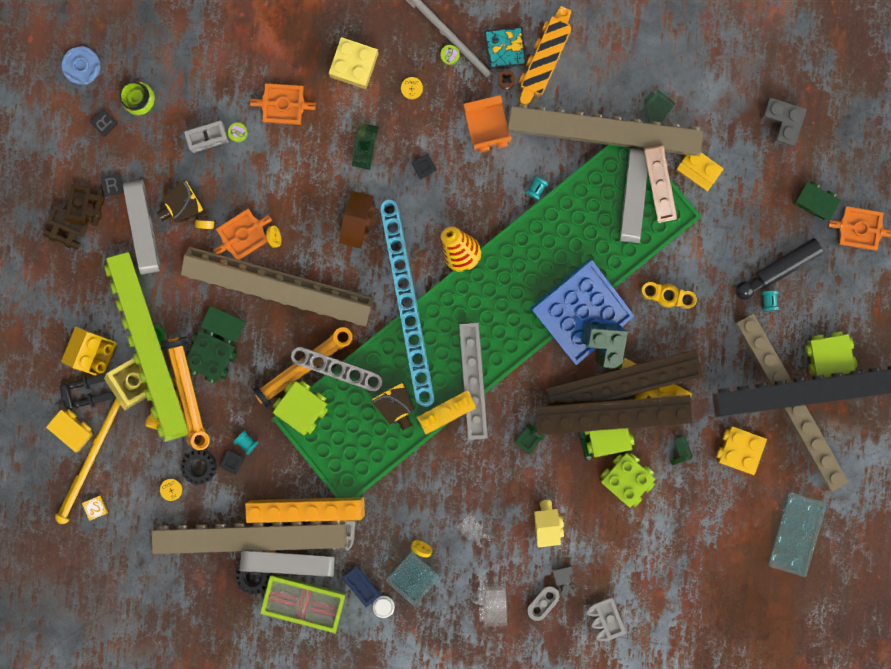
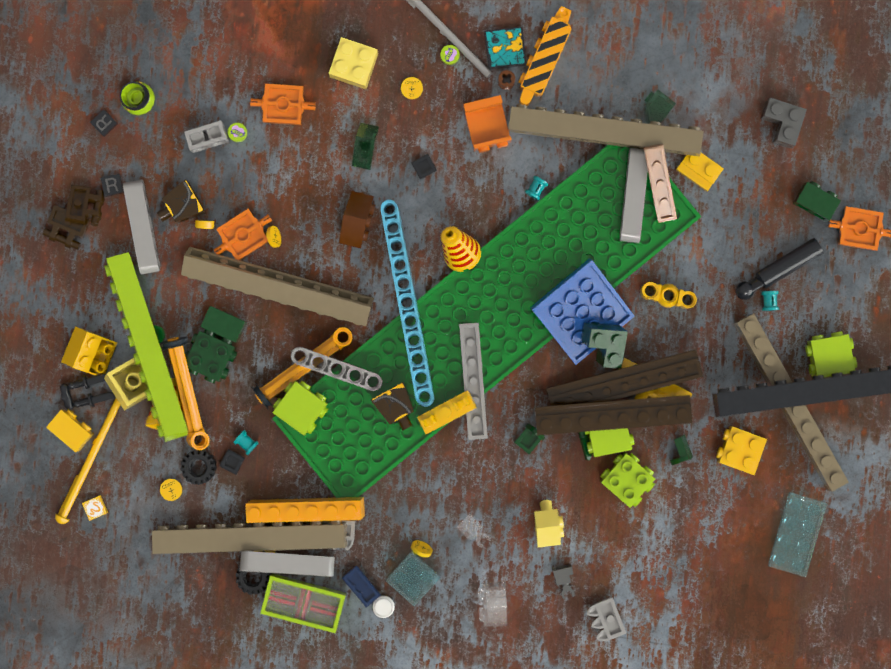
medium blue tile [62,46,101,85] -> none
light grey plate [527,586,560,621] -> none

